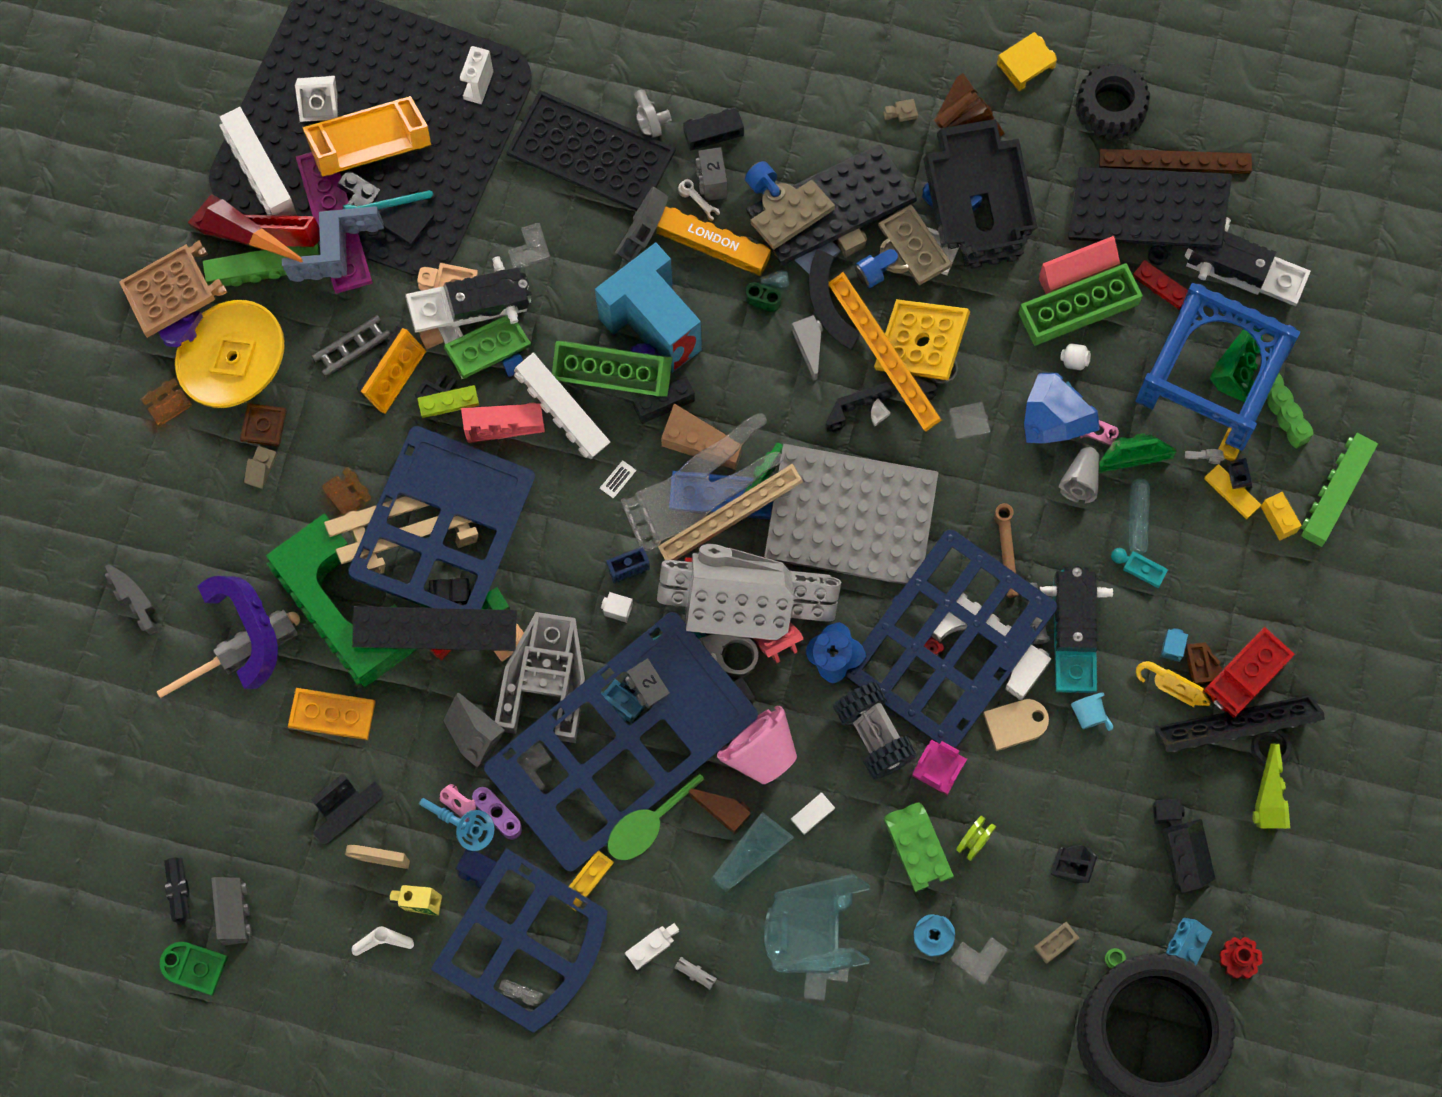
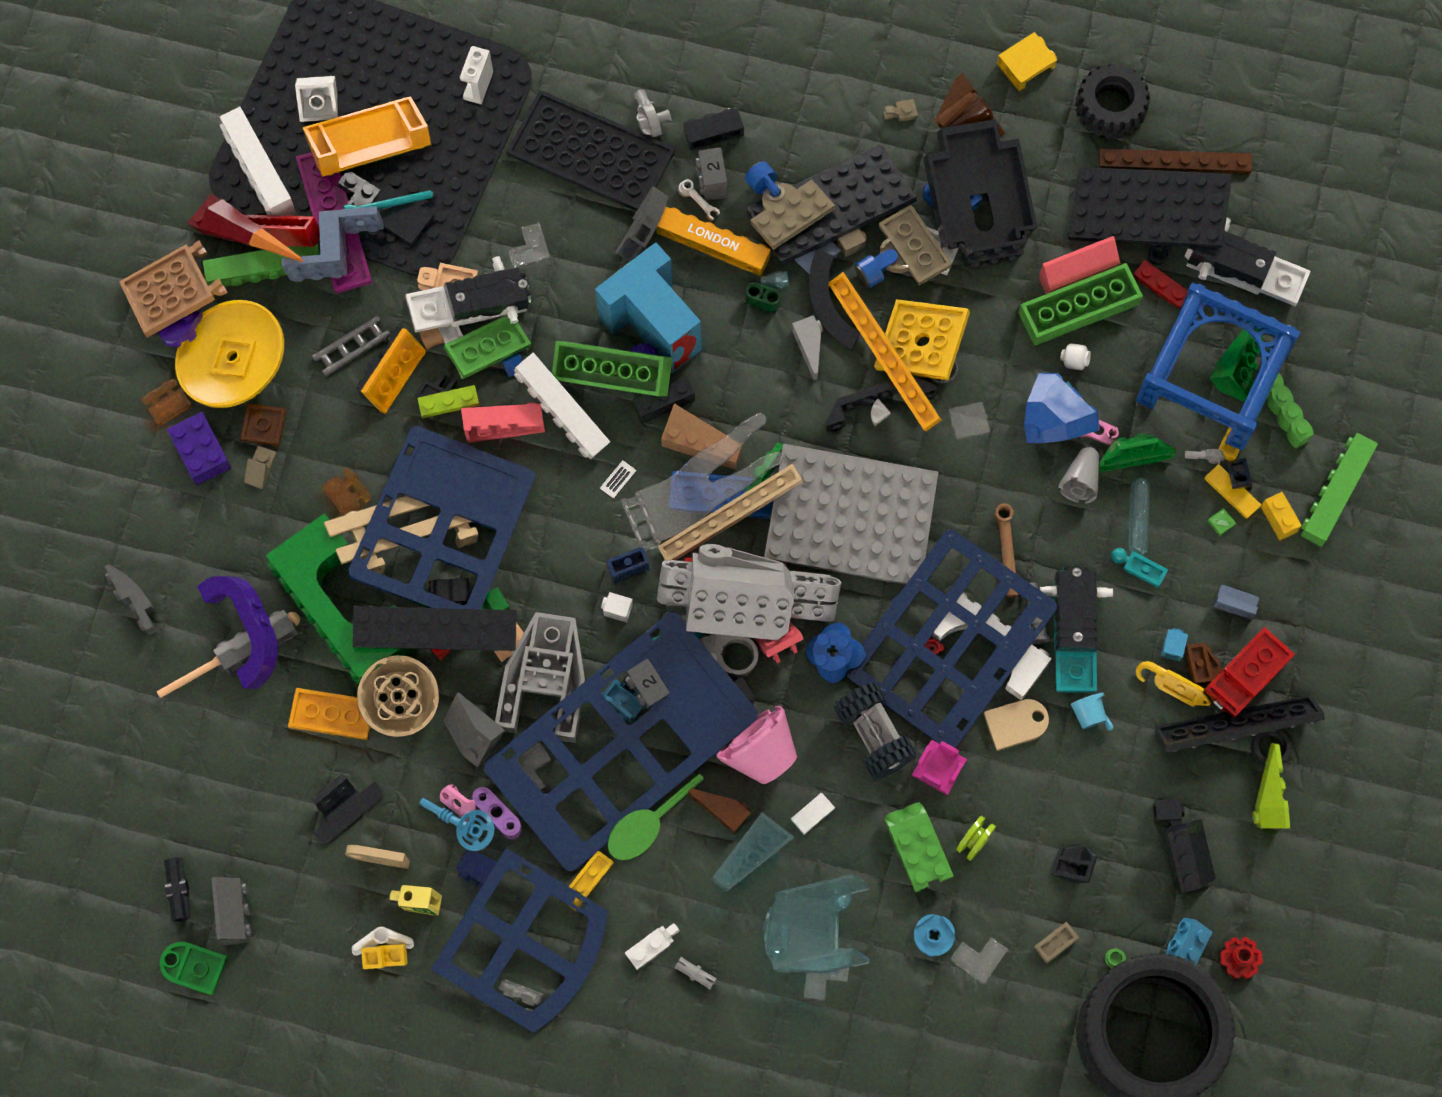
none -> dark purple brick [167,412,231,485]
none -> tan brick [357,655,439,737]
none -> yellow slope [361,943,408,969]
none -> bright green tile [1207,508,1236,536]
none -> sand blue panel [1214,585,1259,620]

